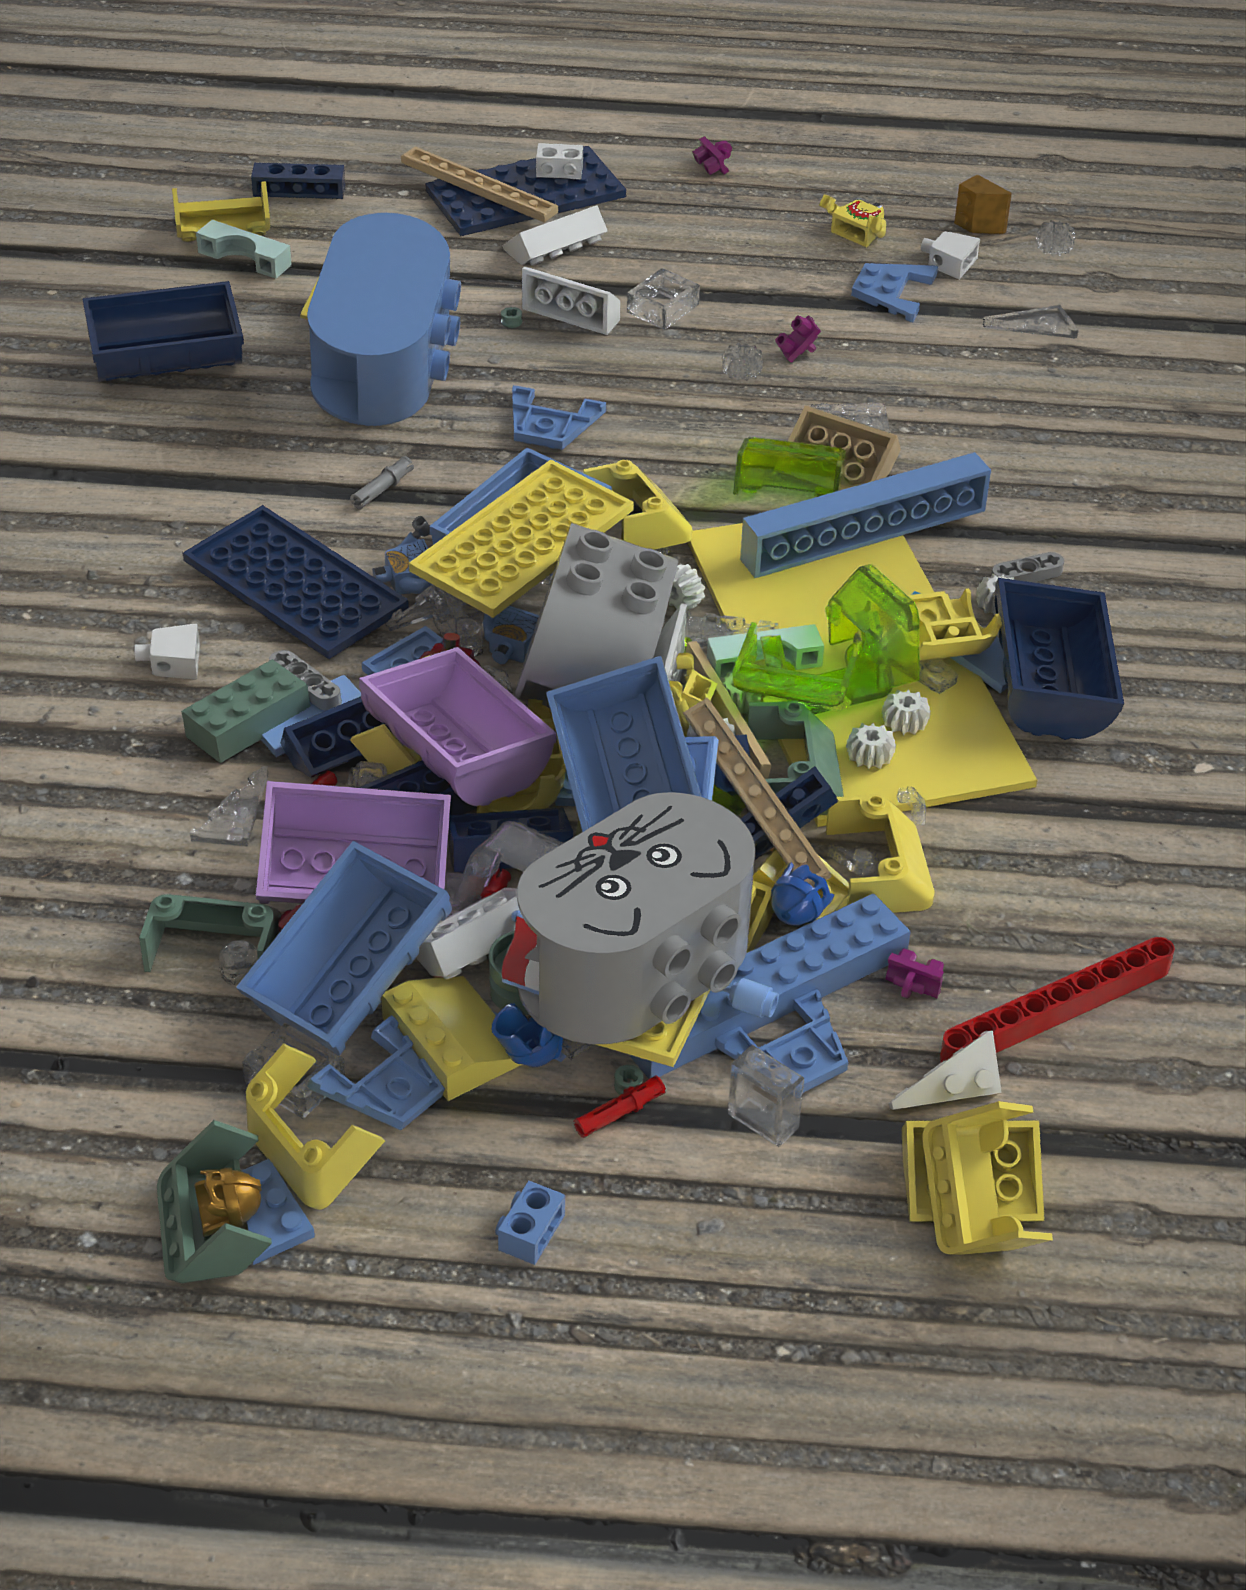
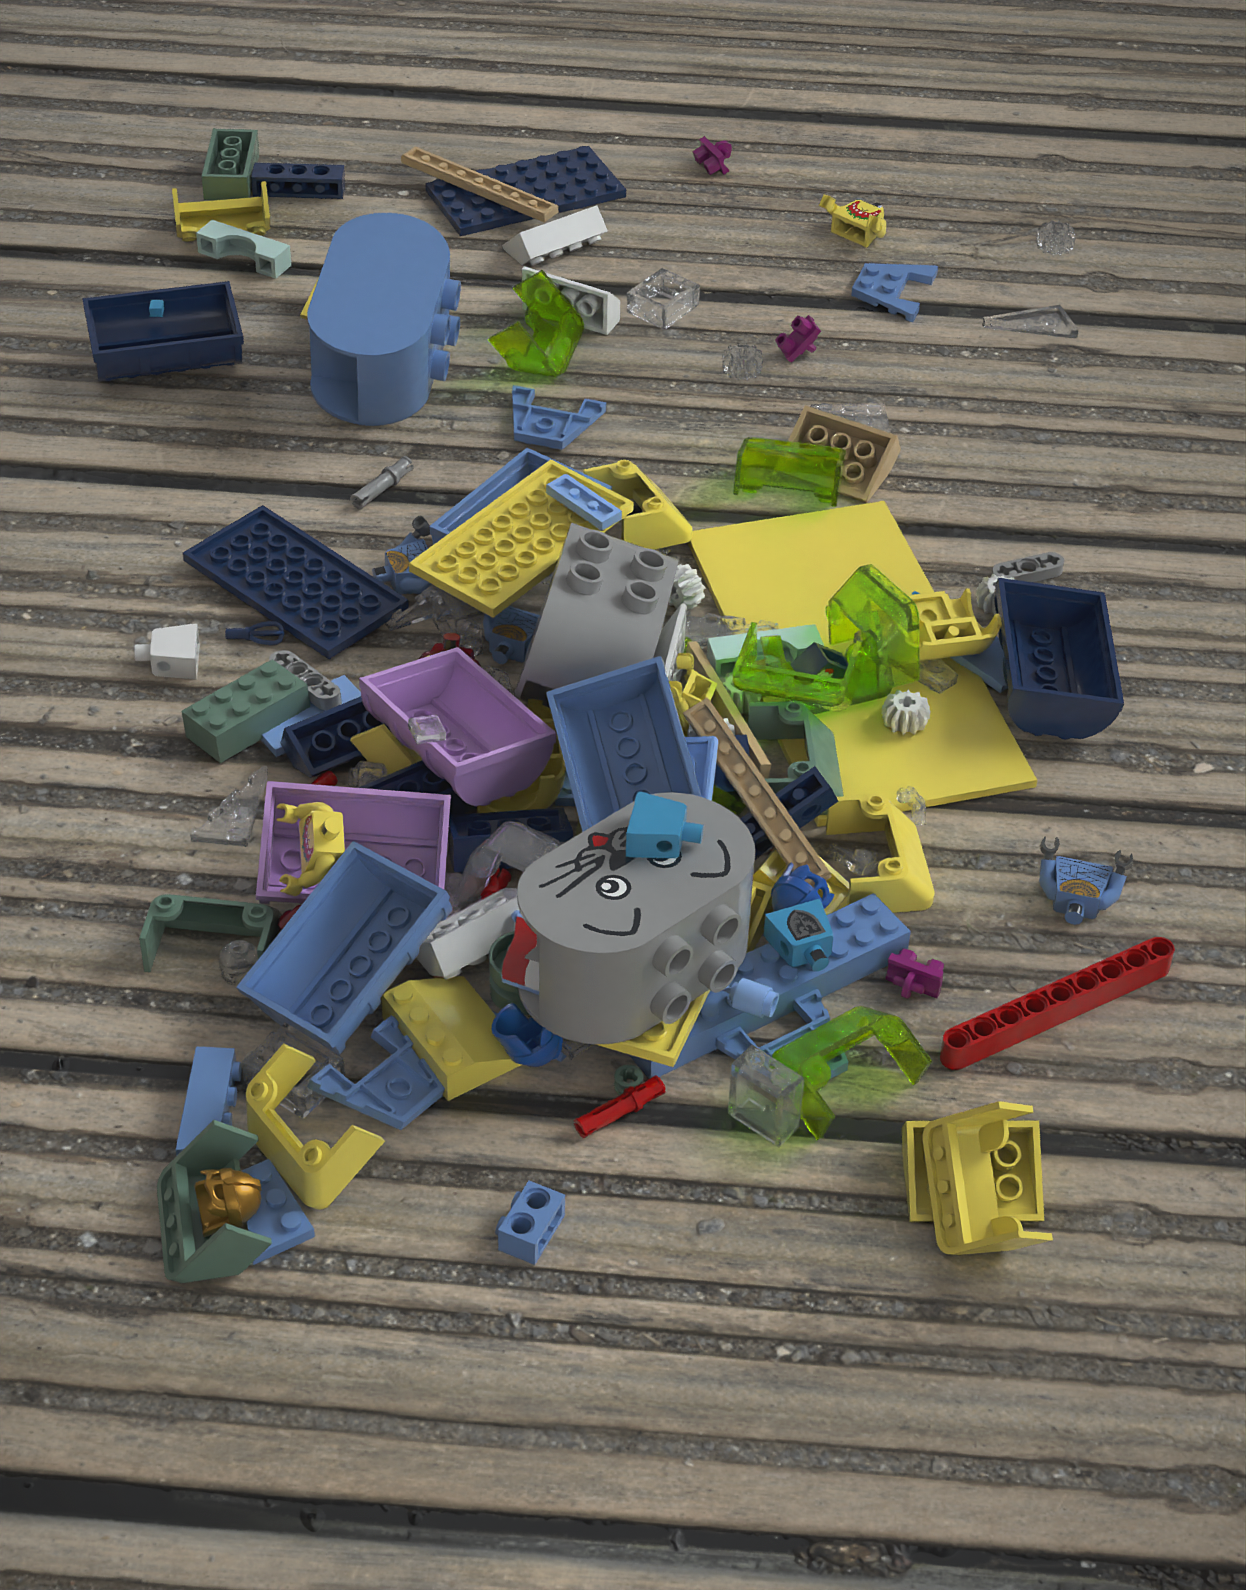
medium blue wing [362,626,443,675] -> none
sand green bush [501,307,523,328] -> none
white brick [536,143,583,179] -> none
medium blue brick [740,452,991,578] -> none
white gear [846,723,896,769] -> none
white wing [889,1031,1002,1110] -> none
white torso [921,231,980,280] -> none
pearl gold slope [954,174,1012,234] -> none
none -> dark azure piece [149,300,164,317]
none -> medium blue brick [176,1047,242,1156]
none -> sand green brick [201,128,259,201]
none -> dark blue piece [225,621,284,645]
none -> light yellow torso [277,802,345,896]
none -> clear tile [408,715,446,744]
none -> clear neon green windscreen [488,270,584,377]
none -> light blue plate [546,474,622,531]
none -> dark azure torso [626,792,704,858]
none -> dark azure torso [763,899,833,971]
none -> clear neon green windscreen [768,1006,933,1140]
none -> slope [791,642,856,690]
none -> medium blue torso [1039,836,1133,925]

